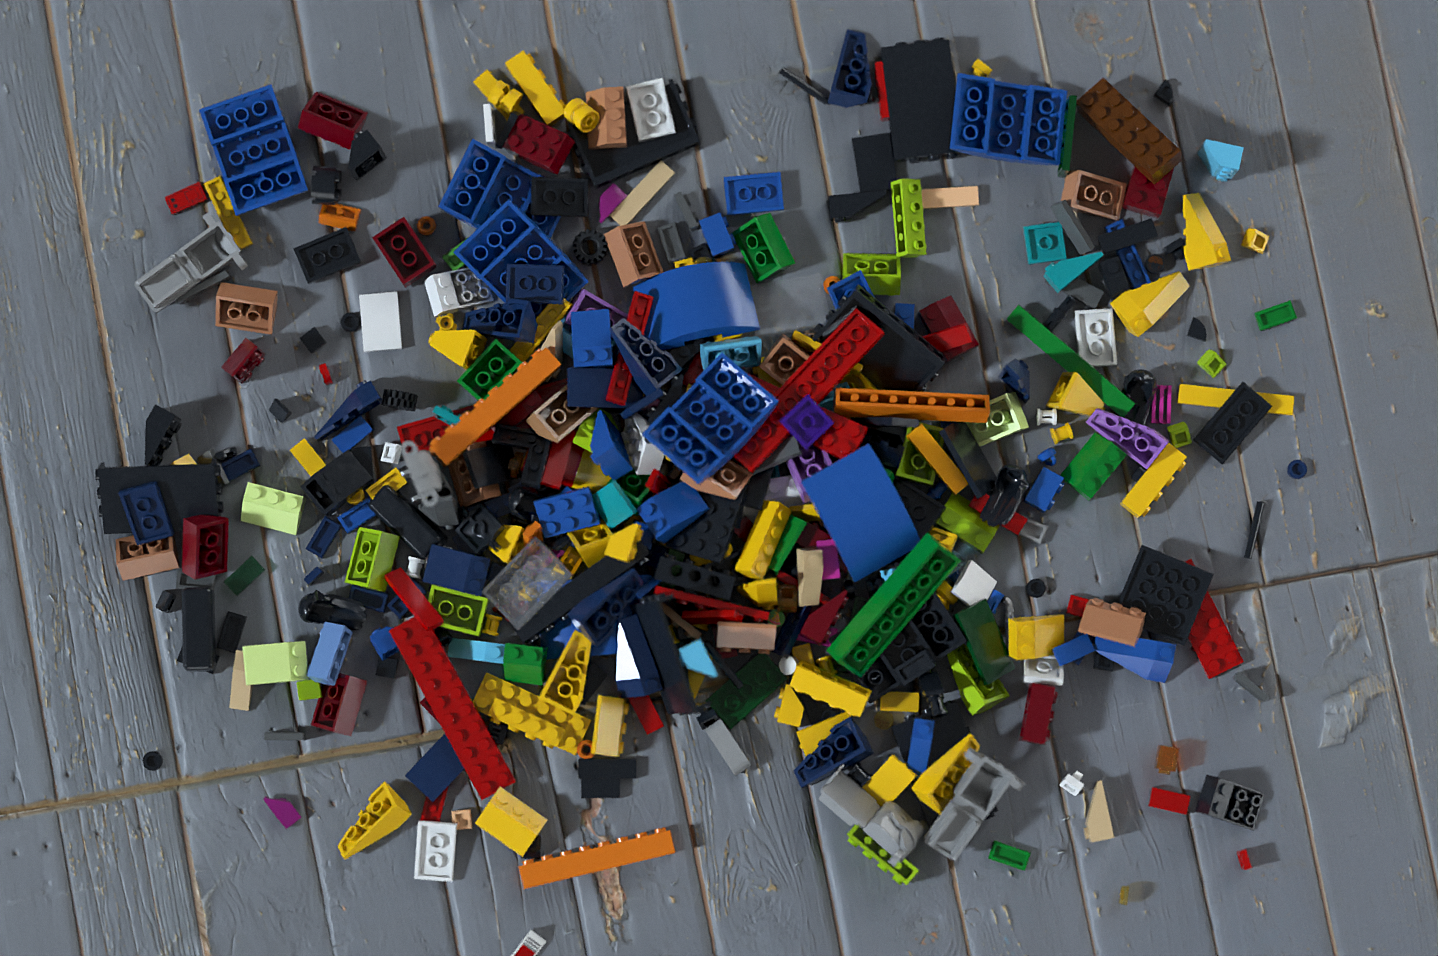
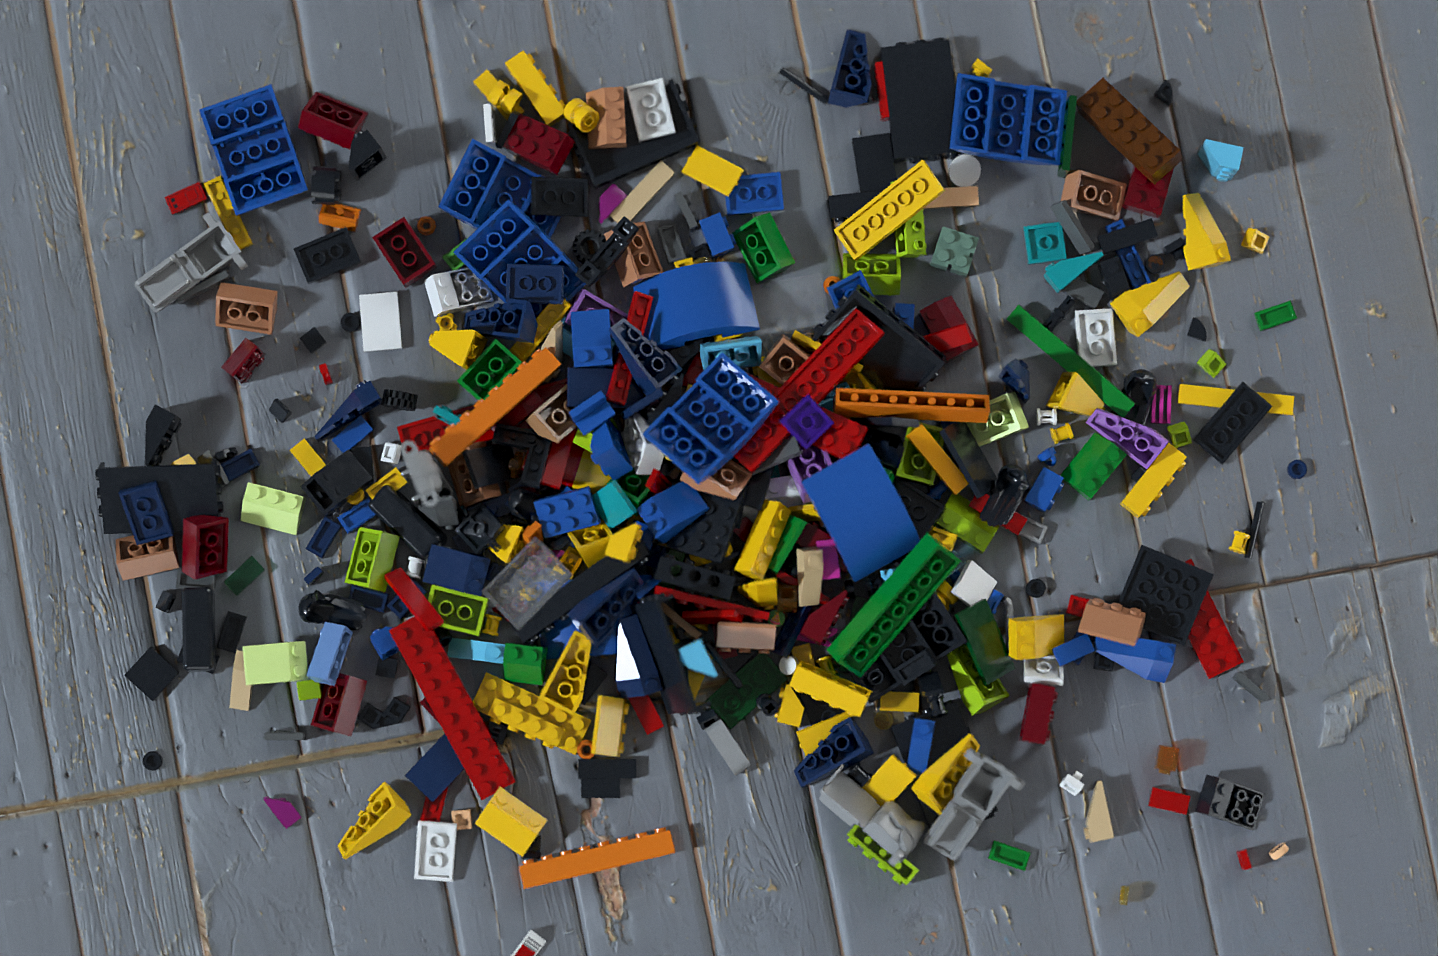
none -> black tile [124,647,179,701]
none -> black tile [357,697,411,729]
none -> blue panel [569,391,615,436]
none -> black slope [575,216,639,287]
none -> yellow piece [681,145,744,197]
none -> black bush [756,693,778,716]
none -> yellow plate [834,160,945,261]
none -> sand green piece [930,226,979,277]
none -> white sticker [949,154,981,187]
none -> yellow bush [1228,531,1250,554]
none -> light nougat tile [1269,842,1289,860]

